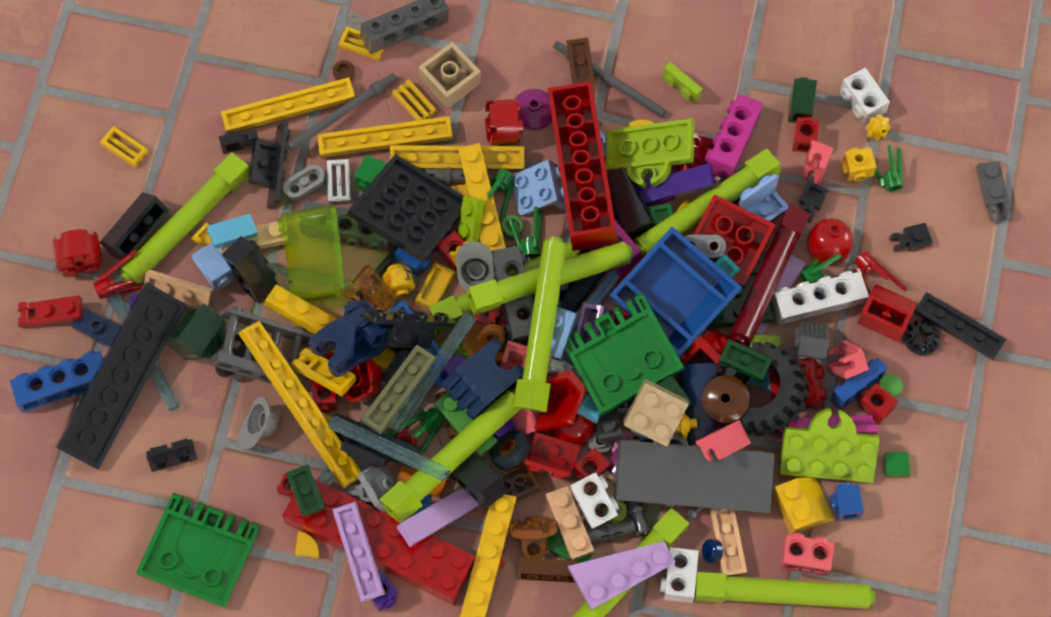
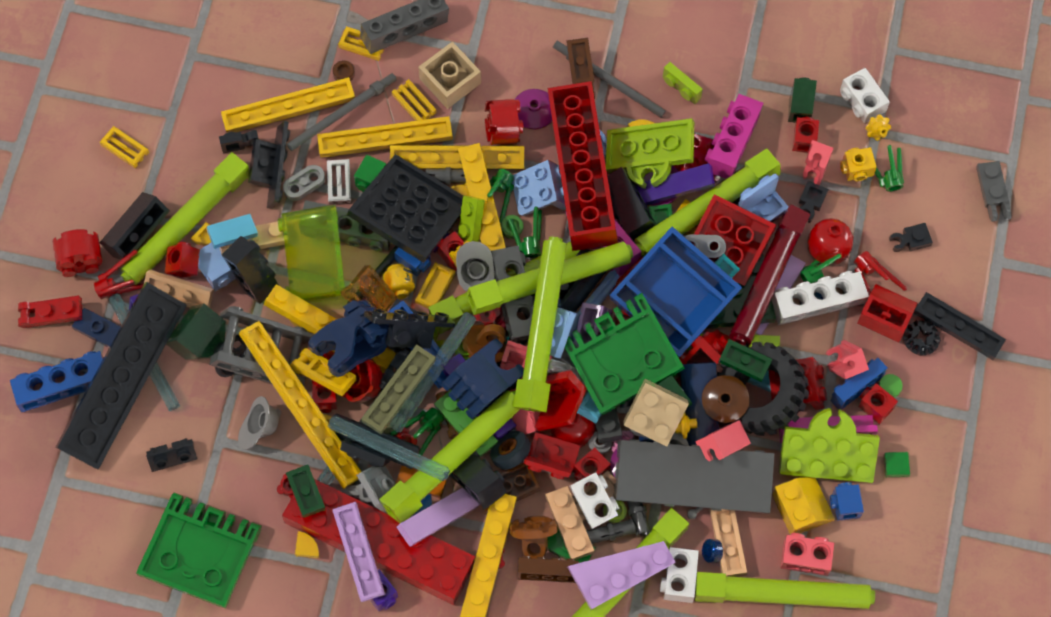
dark grey brick [793,320,829,360] -> none
none -> red brick [165,242,200,279]

